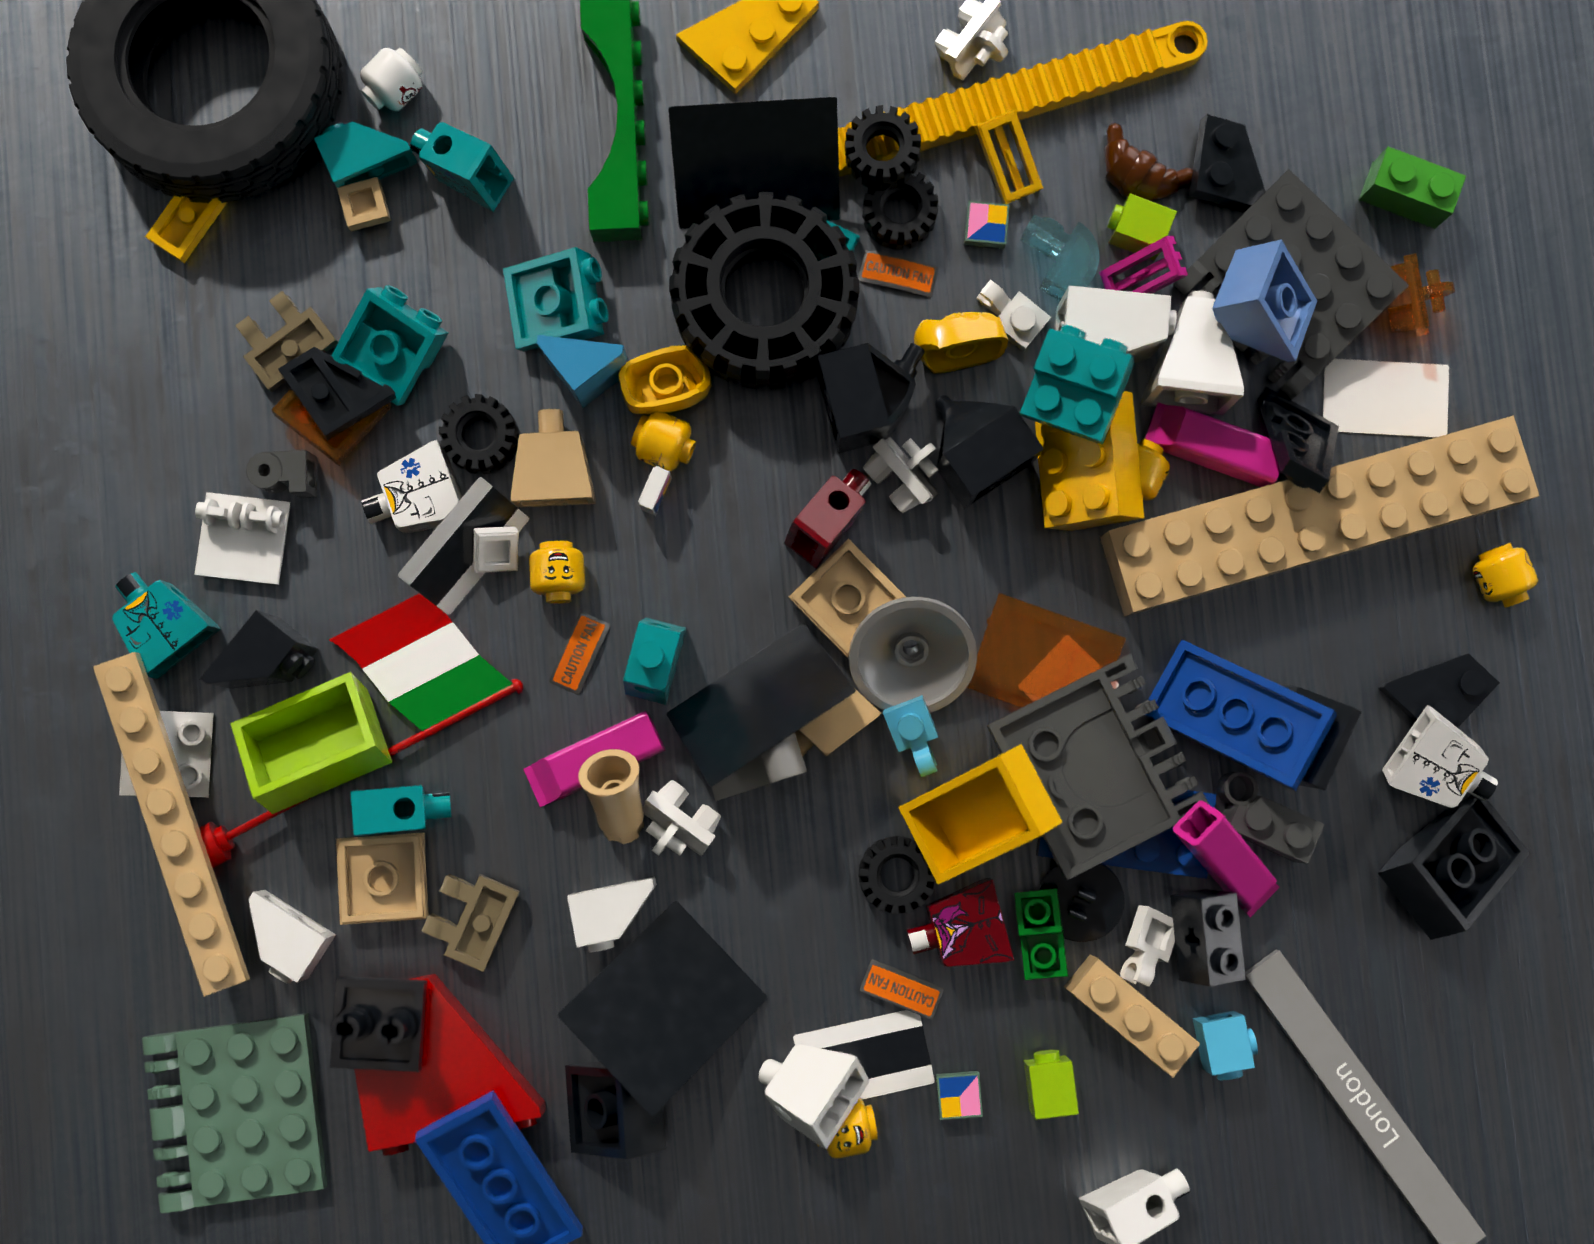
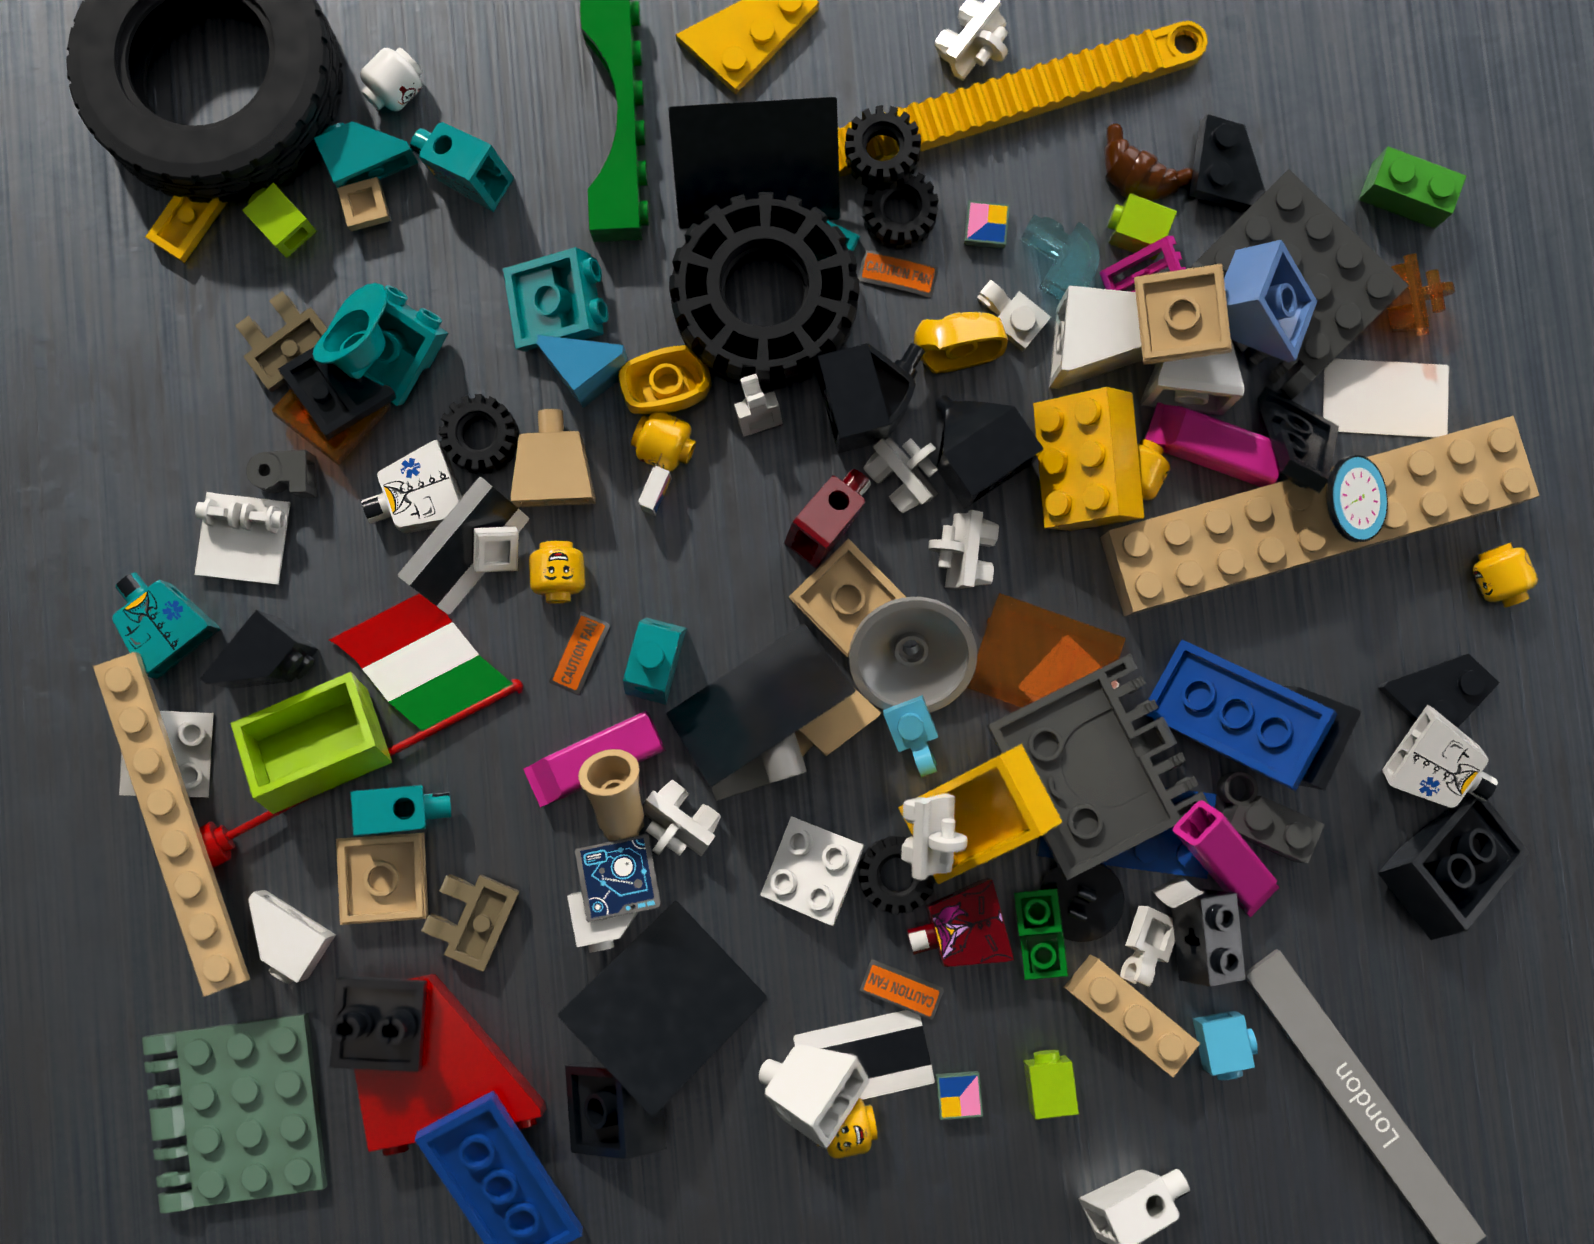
yellow tile [974,110,1044,204] -> none
teal plate [1020,325,1135,445] -> none
none -> lime brick [242,183,317,258]
none -> teal piece [313,283,388,379]
none -> sticker [575,834,661,922]
none -> white plate [734,374,783,437]
none -> white hinge [760,816,865,926]
none -> white hips [901,793,967,880]
none -> white hips [928,510,999,590]
none -> tan plate [1134,264,1232,365]
none -> white sticker [1152,875,1204,908]
none -> piece [1326,455,1388,542]

